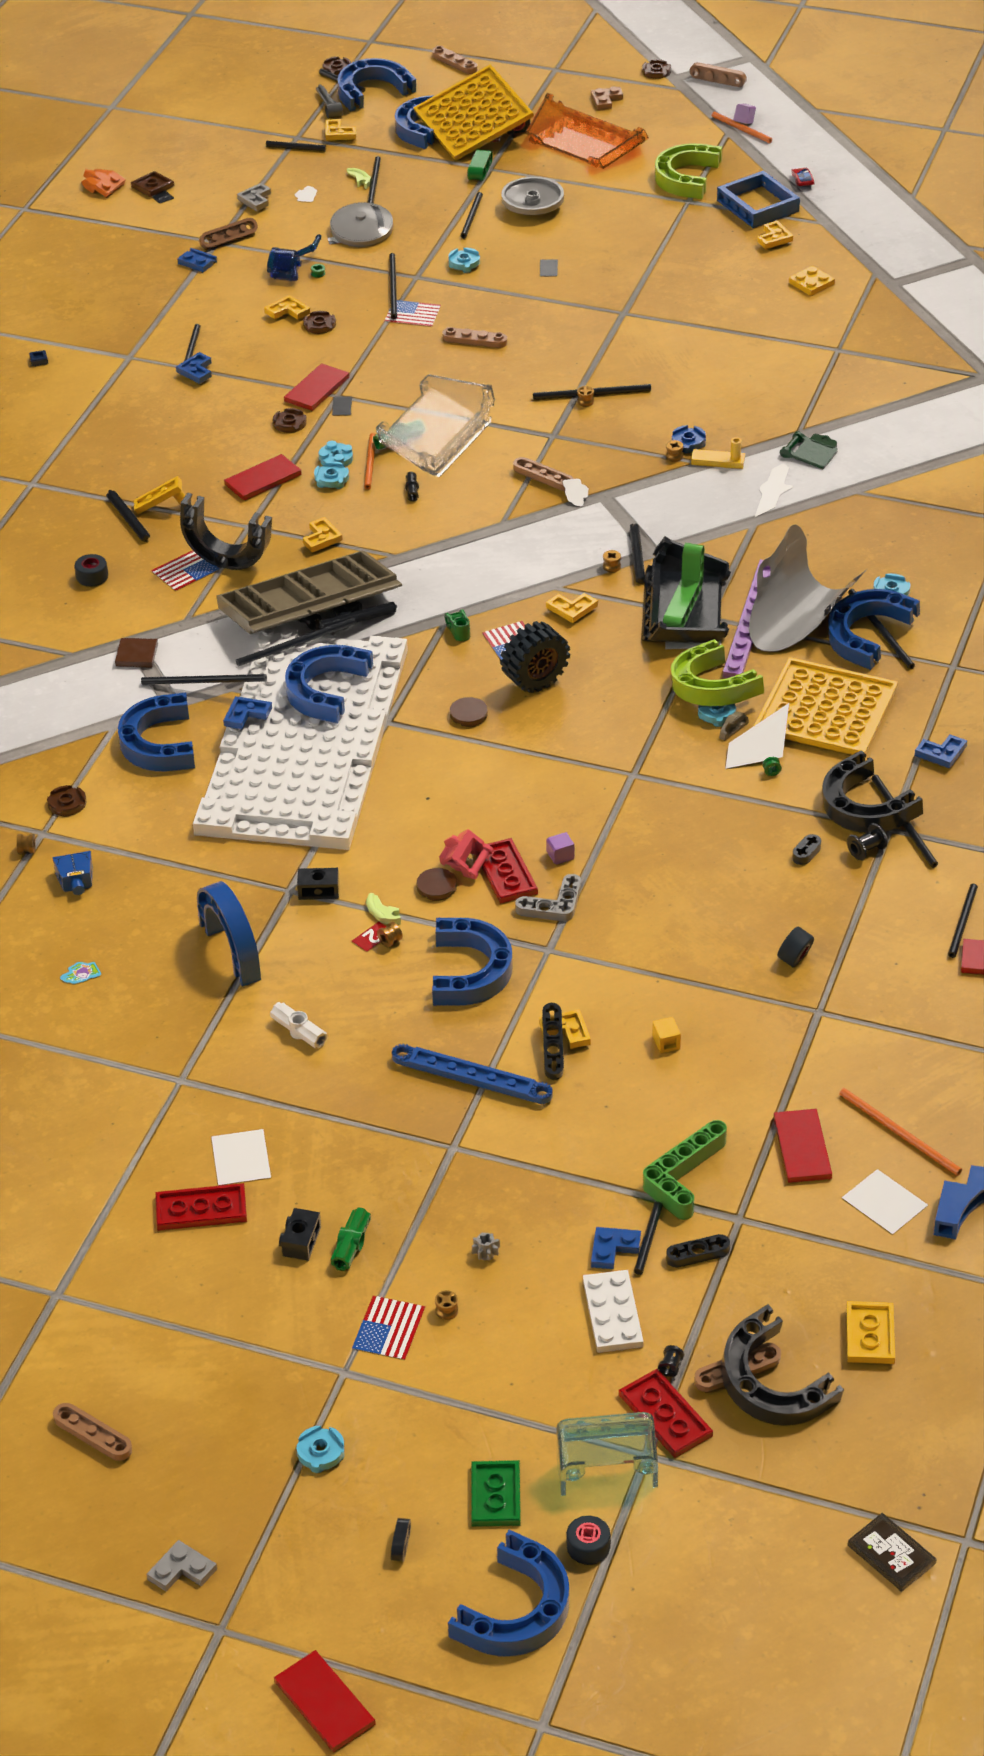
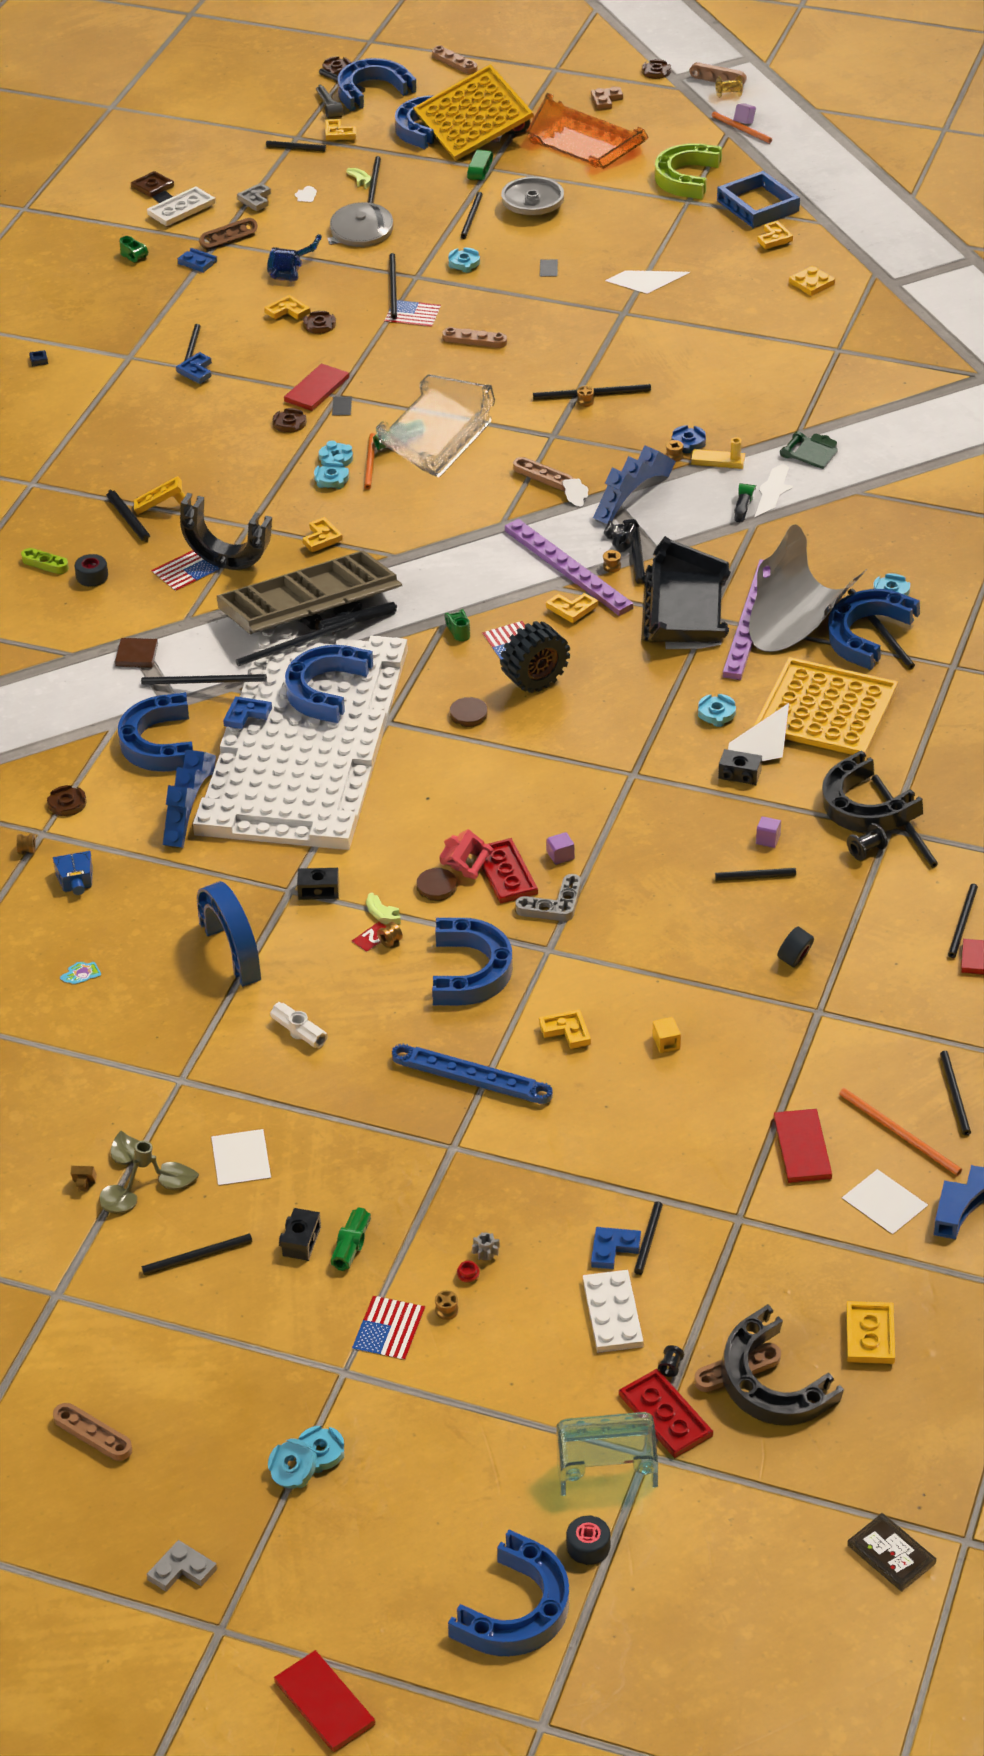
orange plate [81,169,126,198] -> none
red tile [155,1183,247,1231] -> none
red tile [224,454,302,501] -> none
green bush [311,264,325,278] -> none
black beam [391,1518,411,1562] -> none
black pin [405,472,419,501] -> none
green tile [471,1460,521,1527] -> none
black beam [542,1002,564,1080] -> none
bright green beam [643,1120,727,1220] -> none
bright green beam [663,543,705,627] -> none
black beam [666,1234,730,1268] -> none
lime piece [671,639,764,706] -> none
dark tan plate [719,712,749,741] -> none
green bush [762,756,782,776] -> none
slope [791,167,815,186] -> none
beam [792,834,821,865] -> none
blue plate [914,734,967,768] -> none
none -> lime beam [21,548,69,574]
none -> pearl gold tile [70,1166,97,1191]
none -> olive plant [99,1131,199,1213]
none -> green piece [119,236,149,263]
none -> black piece [141,1233,252,1275]
none -> white plate [147,186,216,226]
none -> blue arch [163,750,216,848]
none -> medium azure plate [268,1439,317,1489]
none -> red plate [457,1261,480,1282]
none -> medium lavender plate [505,519,633,616]
none -> blue arch [593,445,676,524]
none -> black piece [603,519,640,552]
none -> white sticker [605,271,690,294]
none -> clear yellow hose [715,75,743,98]
none -> black bar [715,868,796,881]
none -> black brick [718,749,762,785]
none -> black piece [734,483,757,522]
none -> medium lavender piece [756,816,781,848]
none -> black piece [940,1051,971,1136]

